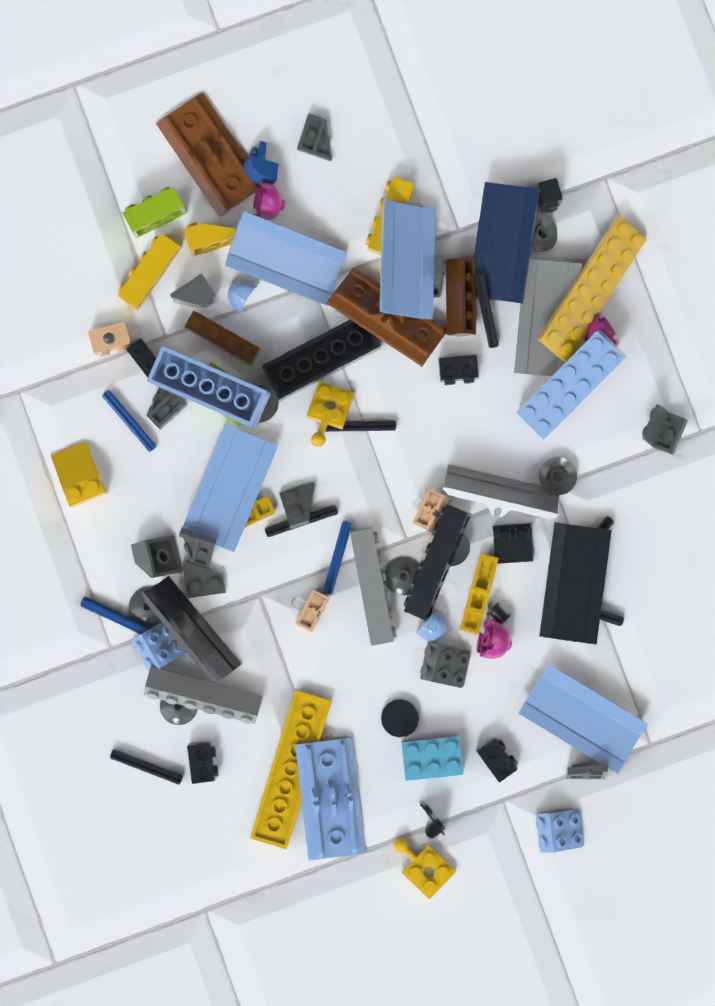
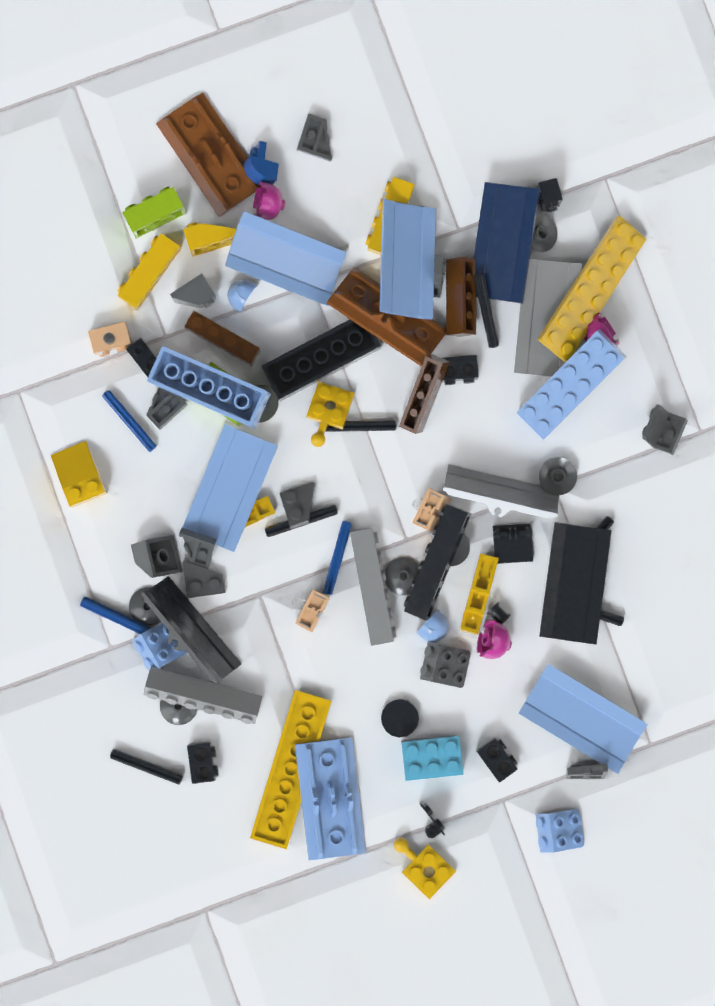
none -> brick [399,354,450,434]

